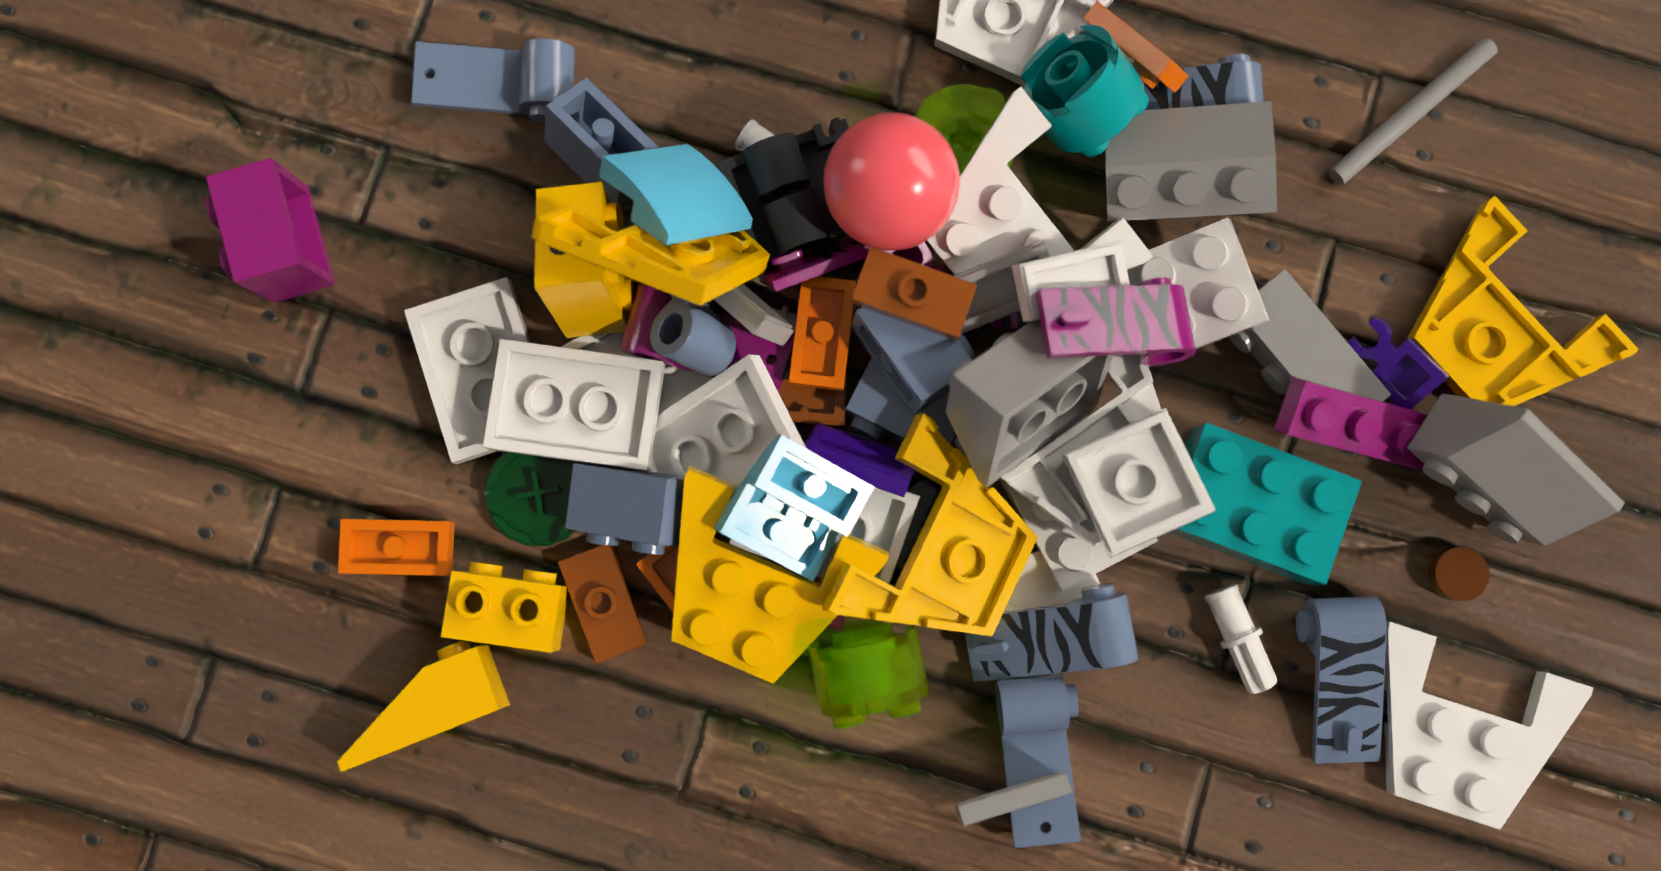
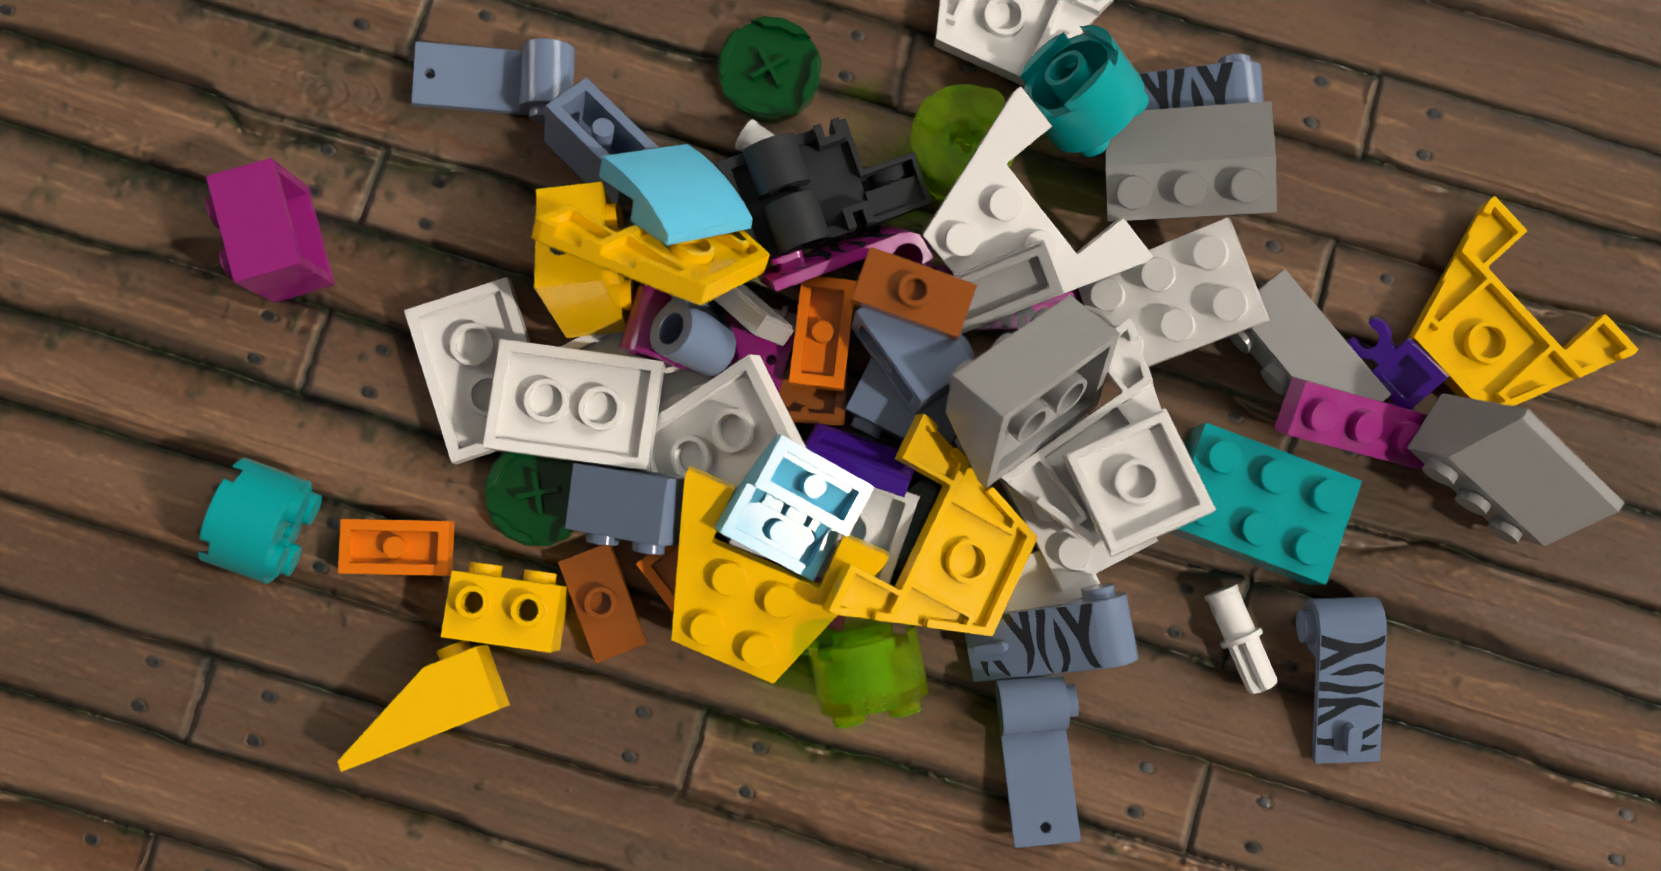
coral piece [824,113,960,251] -> none
light grey tile [954,771,1073,826] -> none
white tile [1011,241,1130,321] -> none
door [1036,277,1197,366] -> none
orange plate [1083,1,1189,93] -> none
light grey bar [1328,38,1498,186] -> none
white wing [1384,622,1593,829] -> none
reddish brown tile [1428,547,1489,601] -> none
none -> teal brick [198,457,322,584]
none -> dark green tile [717,16,822,123]

